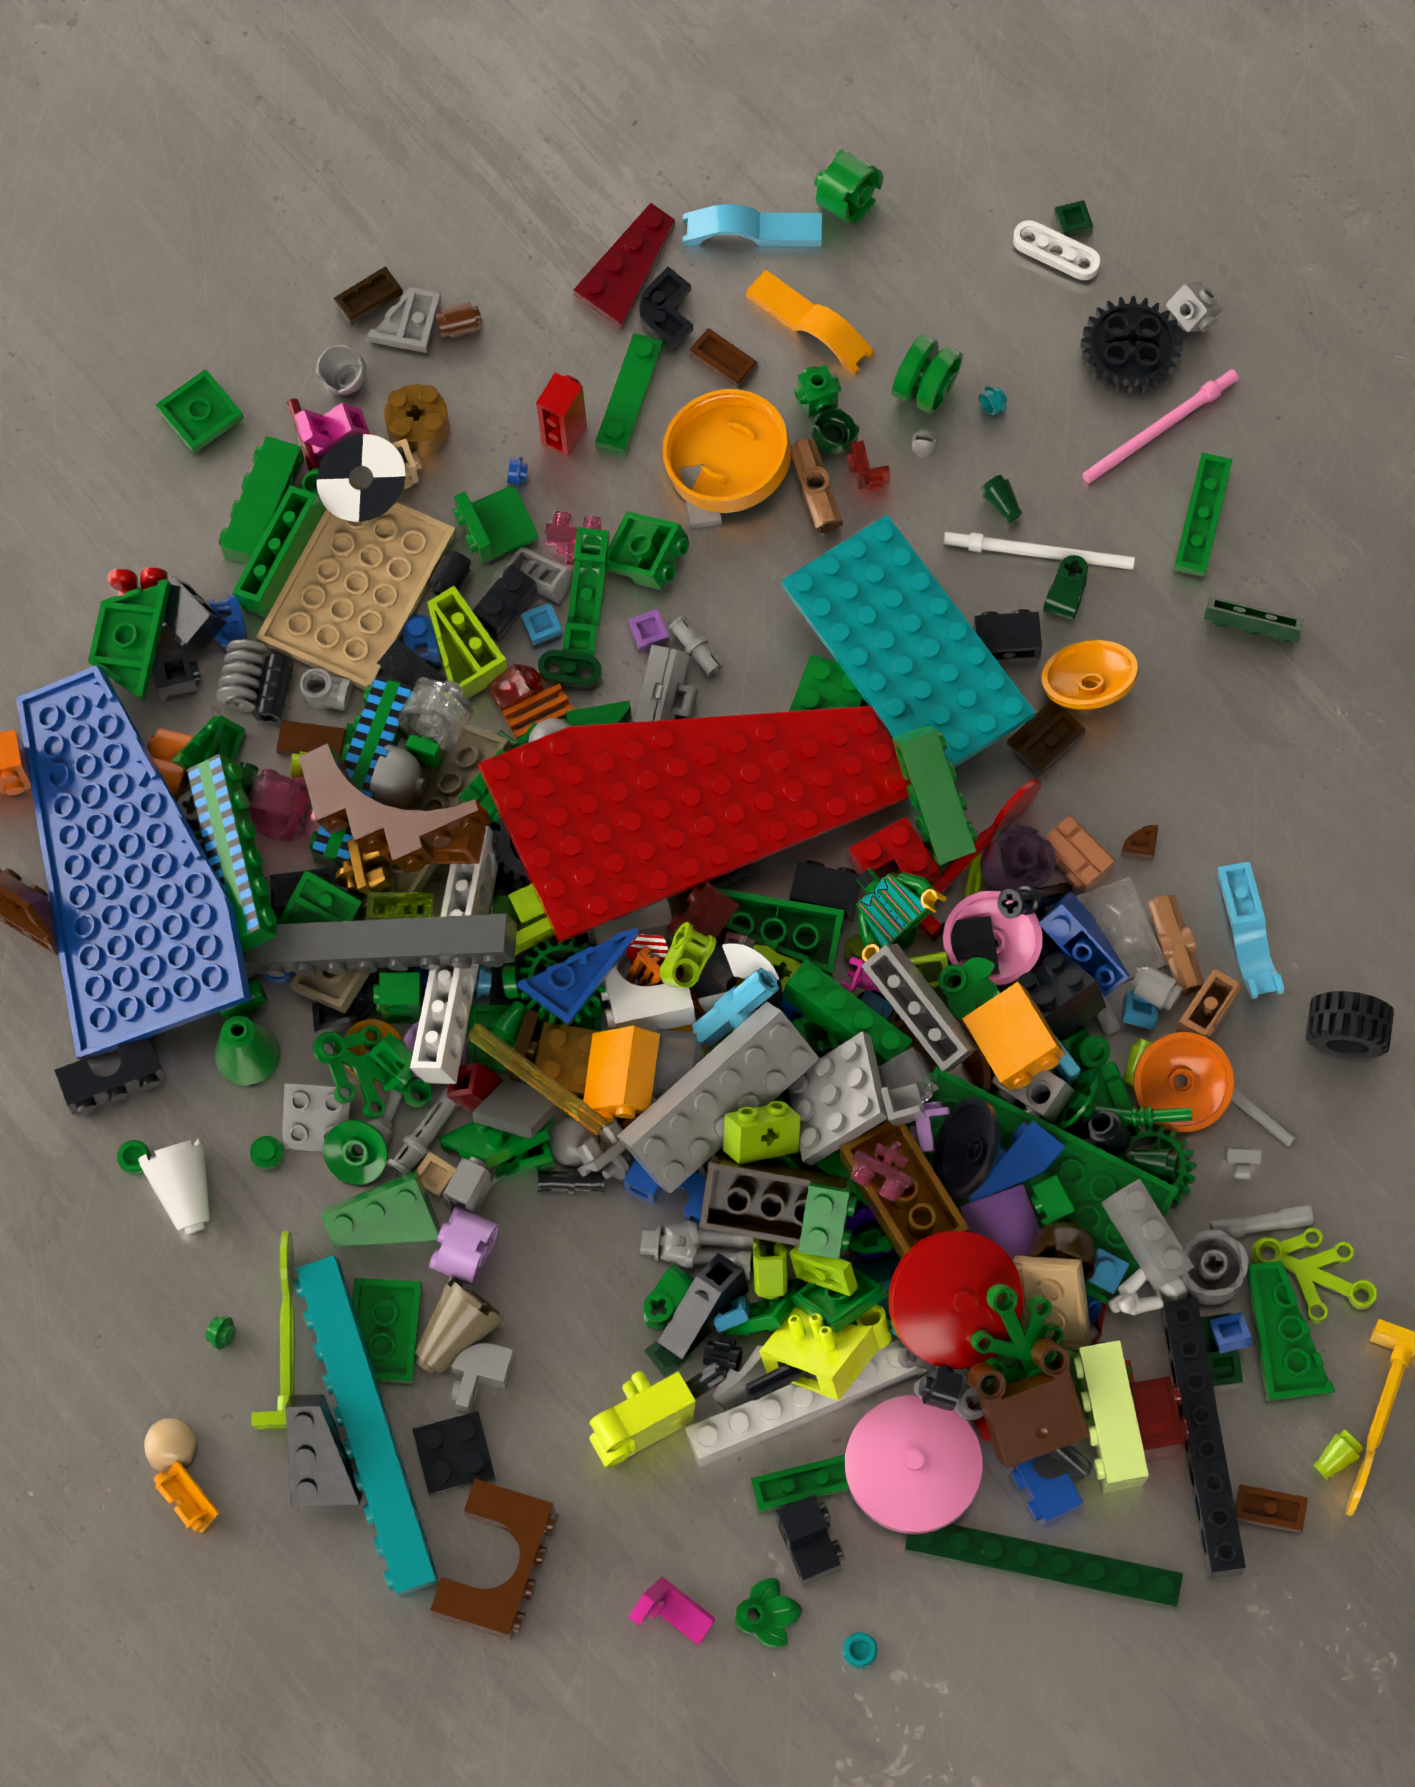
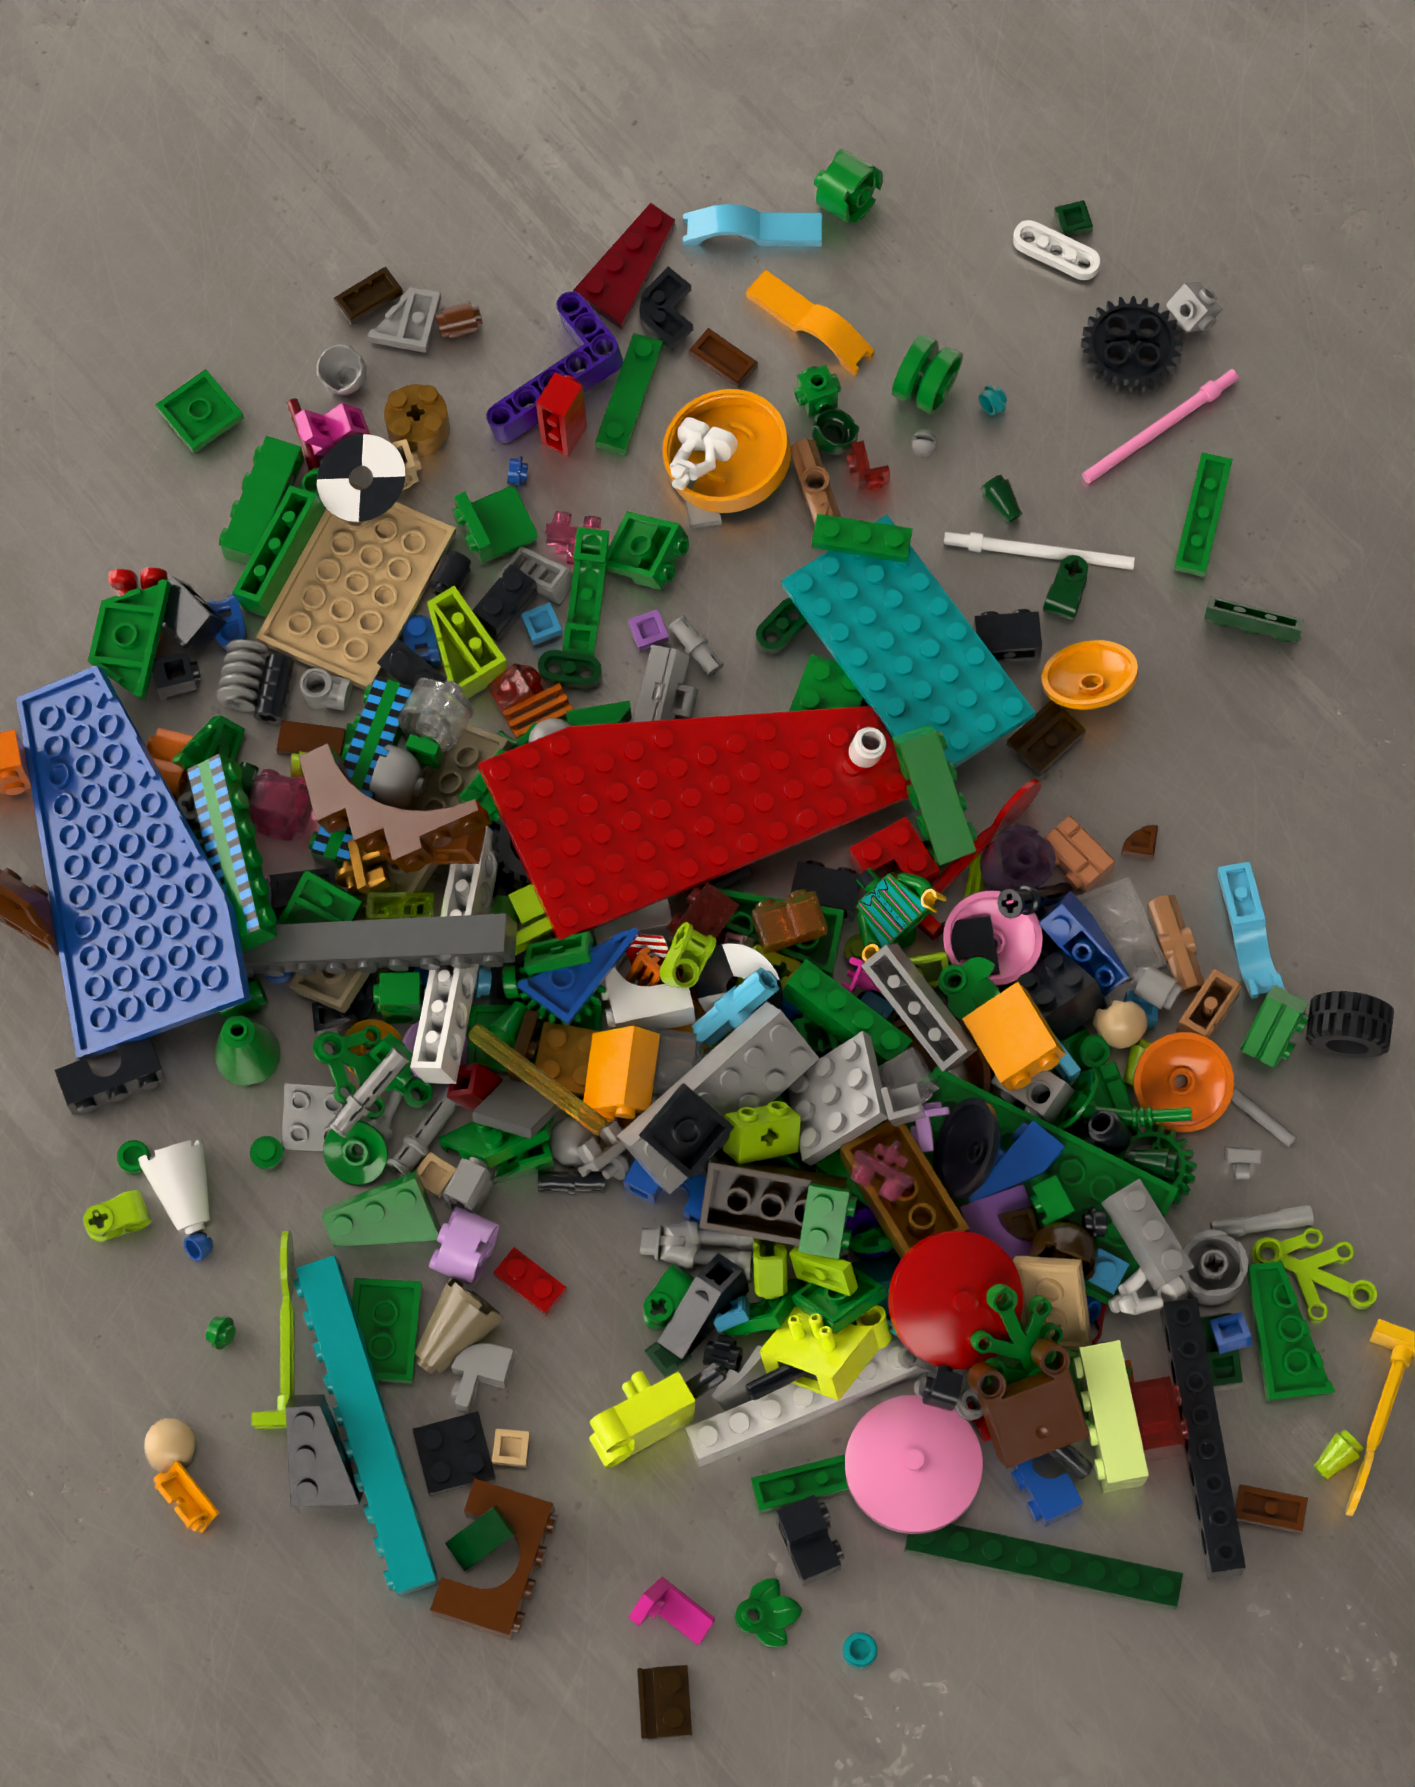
none -> lime piece [83,1190,152,1242]
none -> blue hinge [183,1232,213,1261]
none -> light grey pin [329,1047,409,1138]
none -> dark green slope [445,1505,517,1572]
none -> dark purple beam [486,291,623,443]
none -> tan plate [492,1428,530,1468]
none -> red plate [493,1247,567,1316]
none -> green tile [524,932,593,975]
none -> dark brown plate [637,1665,692,1740]
none -> black plate [639,1083,735,1180]
none -> white piece [670,417,738,490]
none -> clear orange brick [751,889,828,954]
none -> dark green plate [756,598,808,654]
none -> green plate [812,514,913,563]
none -> white brick [849,727,886,768]
none -> dark brown tile [998,1206,1039,1242]
none -> black plate [1082,1206,1107,1240]
none -> tan hair [1093,1000,1148,1049]
none -> green brick [1240,985,1310,1067]

